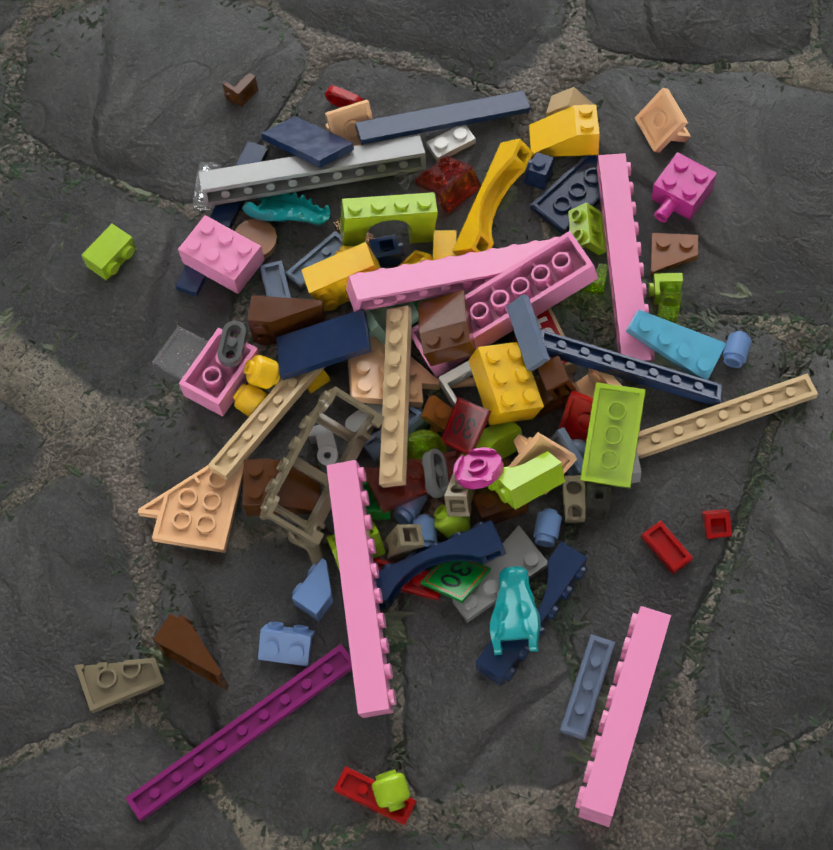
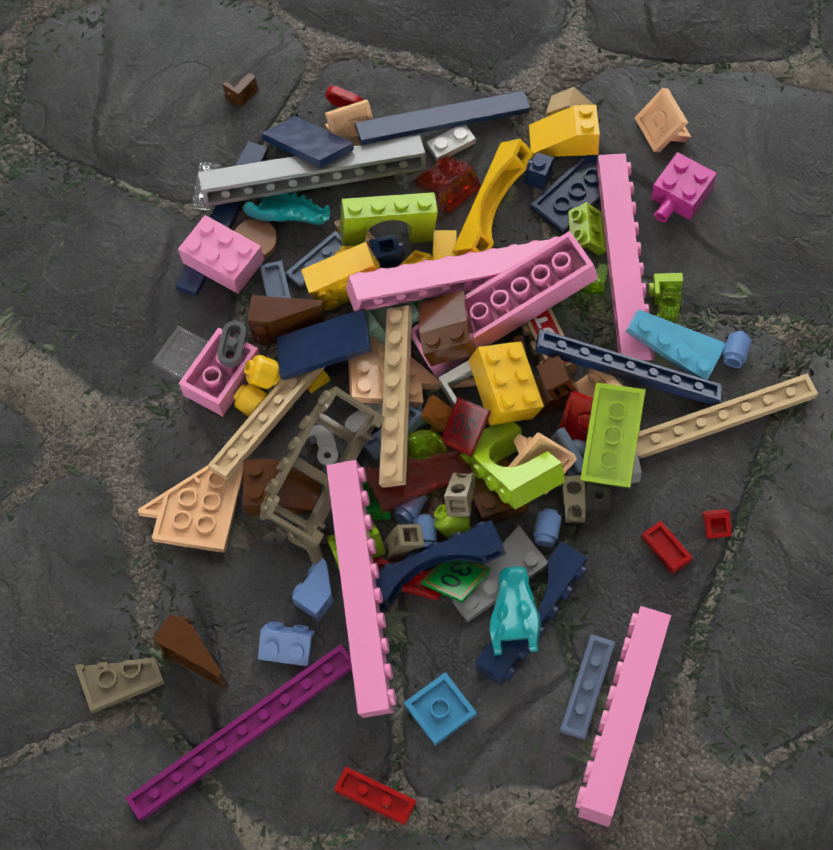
lime brick [82,224,136,280] -> none
lime head [372,769,411,812] -> none
dark grey plate [422,449,449,498] -> none
dark pink tile [453,447,504,489] -> none
sand blue tile [506,294,550,371] -> none
dark orange wing [650,233,698,276] -> none
none -> dark azure plate [404,672,477,746]

